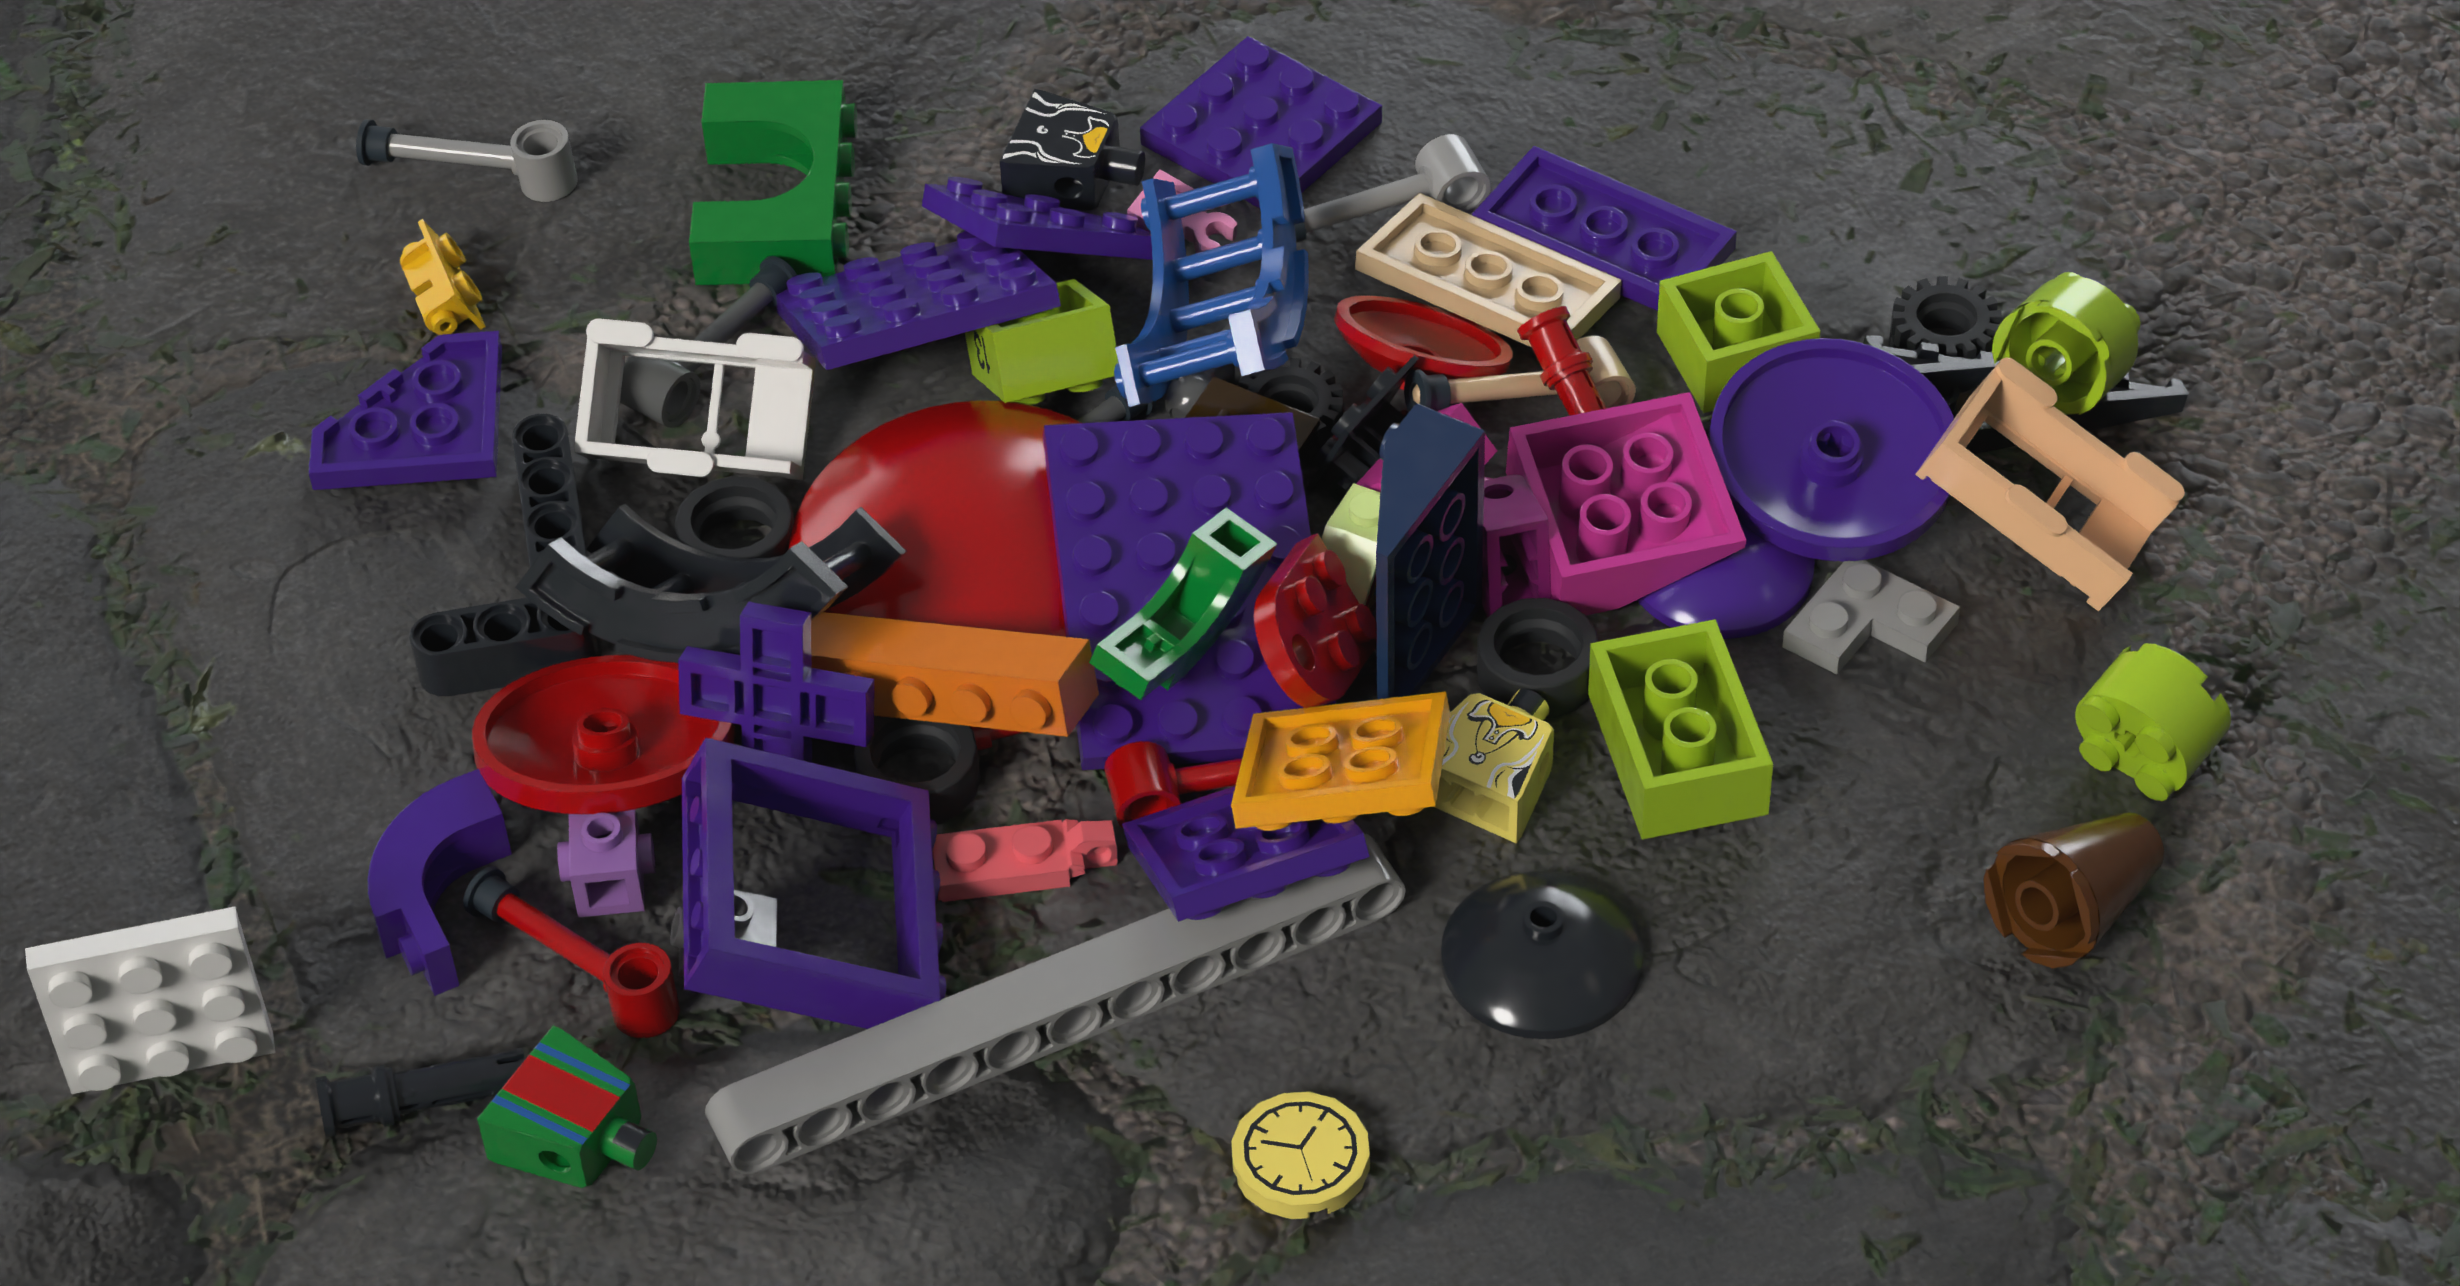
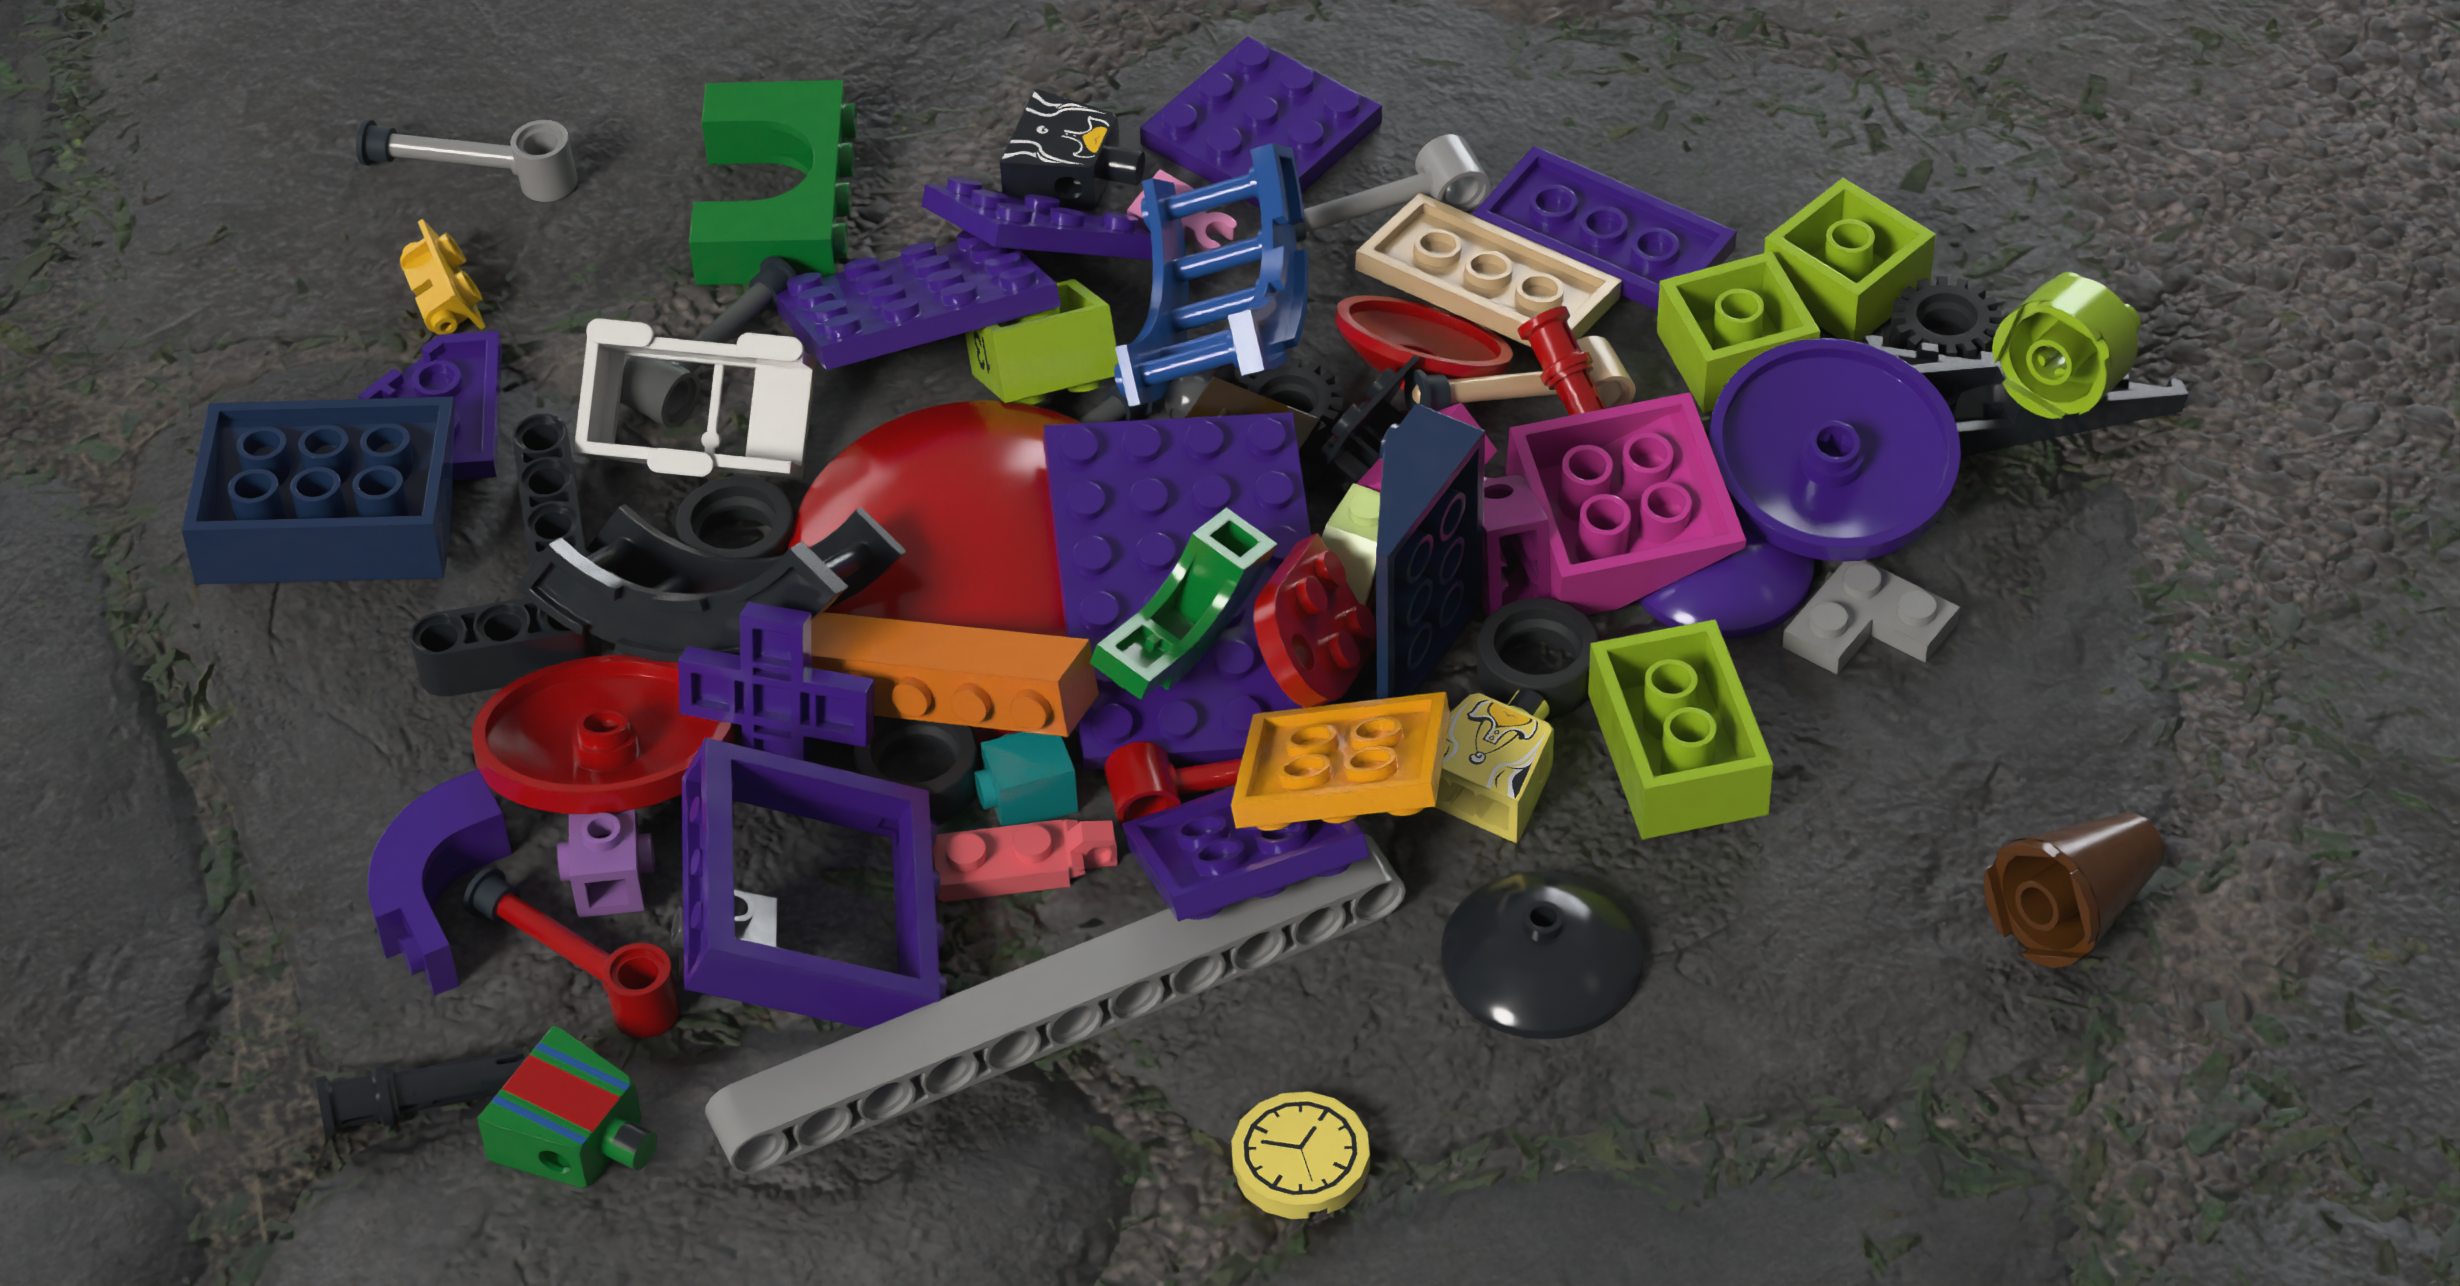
white plate [25,907,275,1094] -> none
light nougat piece [1915,358,2185,611] -> none
lime brick [2075,643,2231,801] -> none
none -> dark blue slope [181,397,455,585]
none -> teal brick [974,732,1078,827]
none -> lime brick [1764,178,1936,342]

